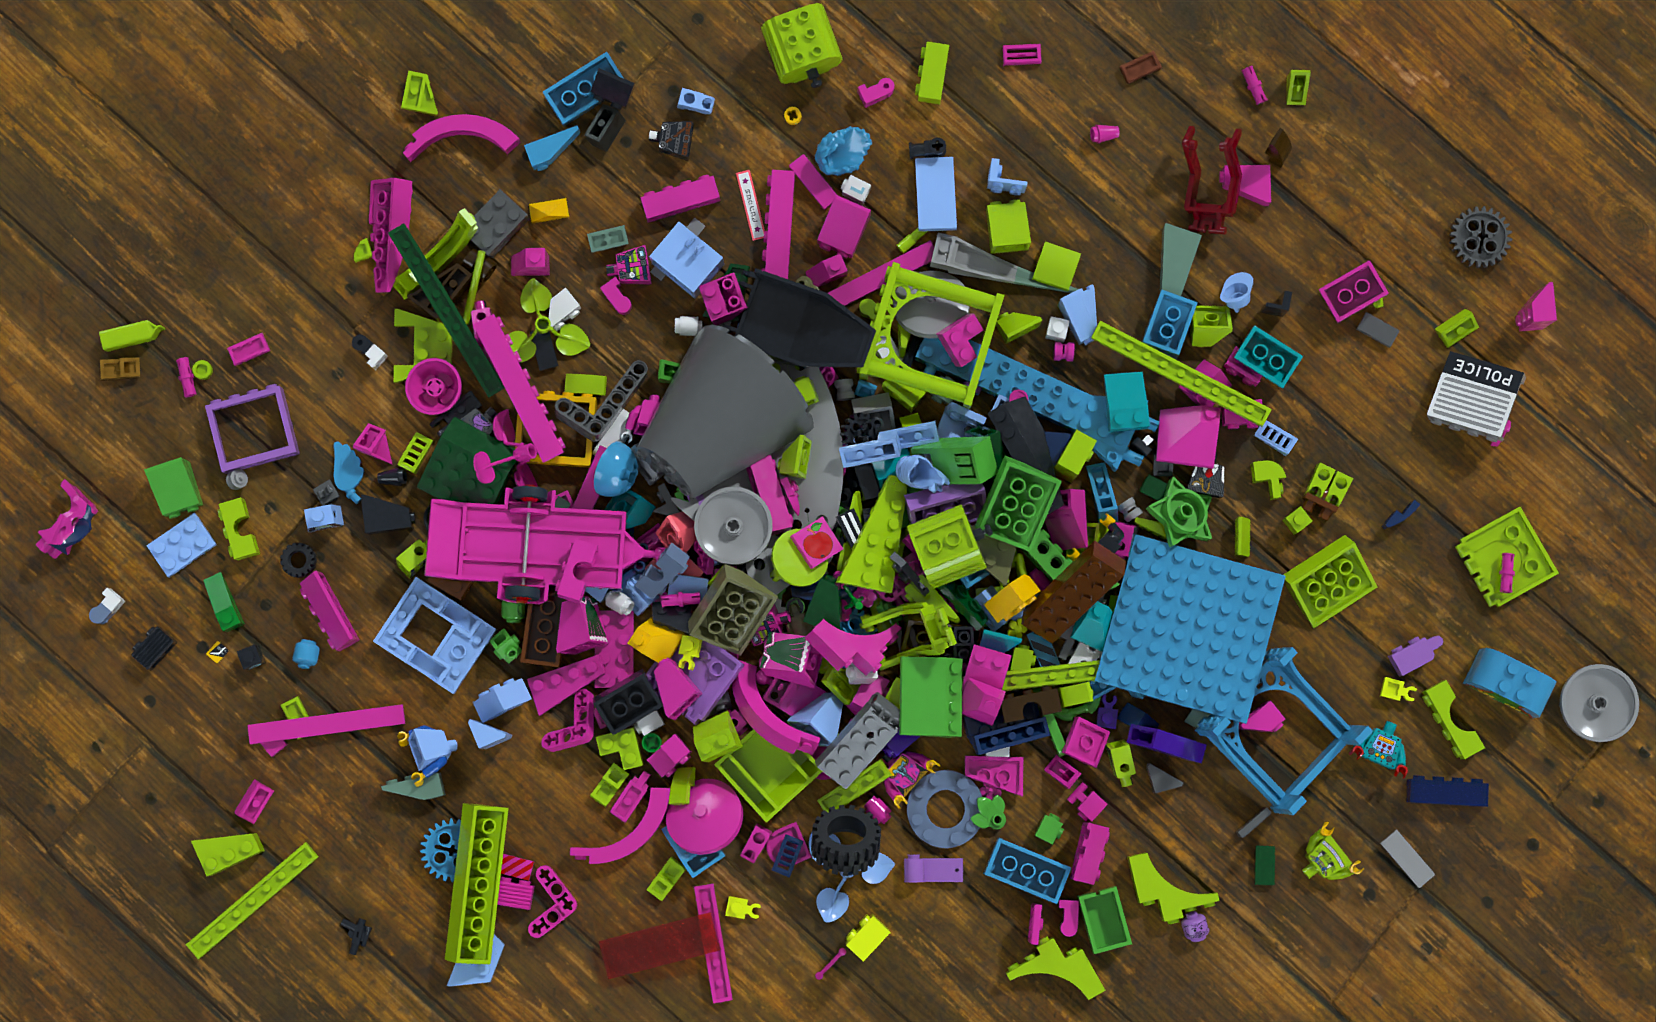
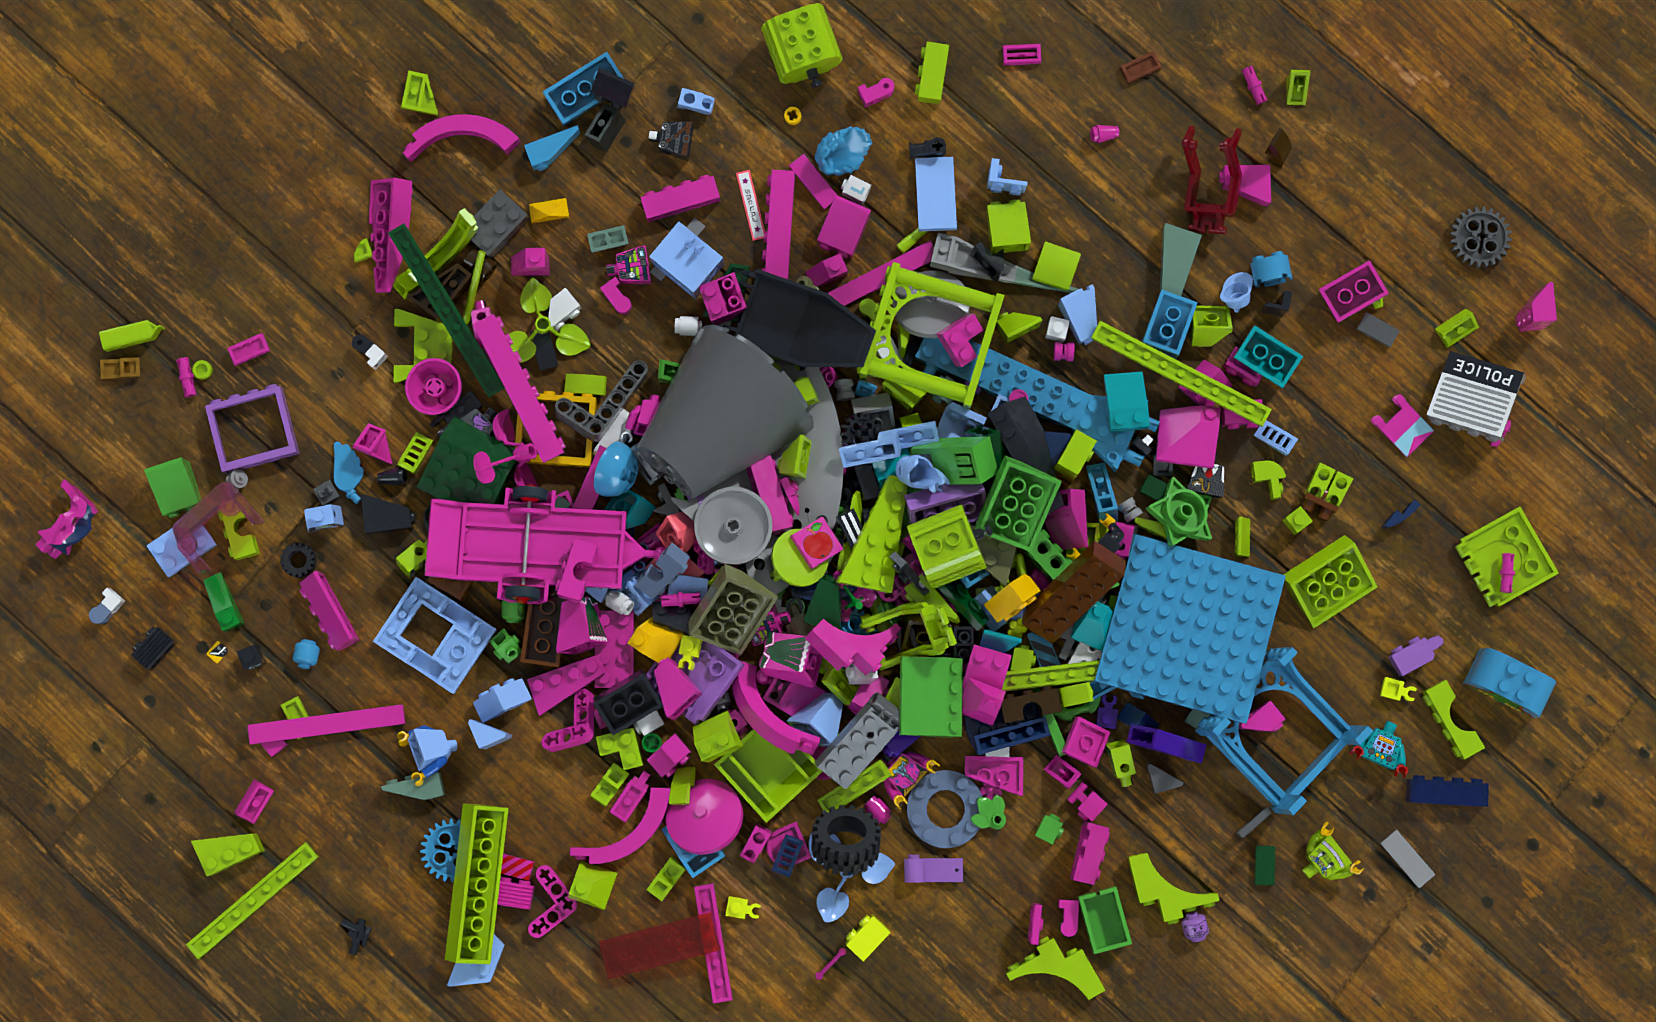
dark azure brick [983,838,1071,904] -> none
light grey dish [1560,664,1639,742] -> none
none -> clear pink windscreen [173,482,264,573]
none -> lime slope [568,861,617,910]
none -> black slope [970,242,1004,282]
none -> dark azure brick [1250,251,1293,287]
none -> dark pink flag [1371,394,1434,457]

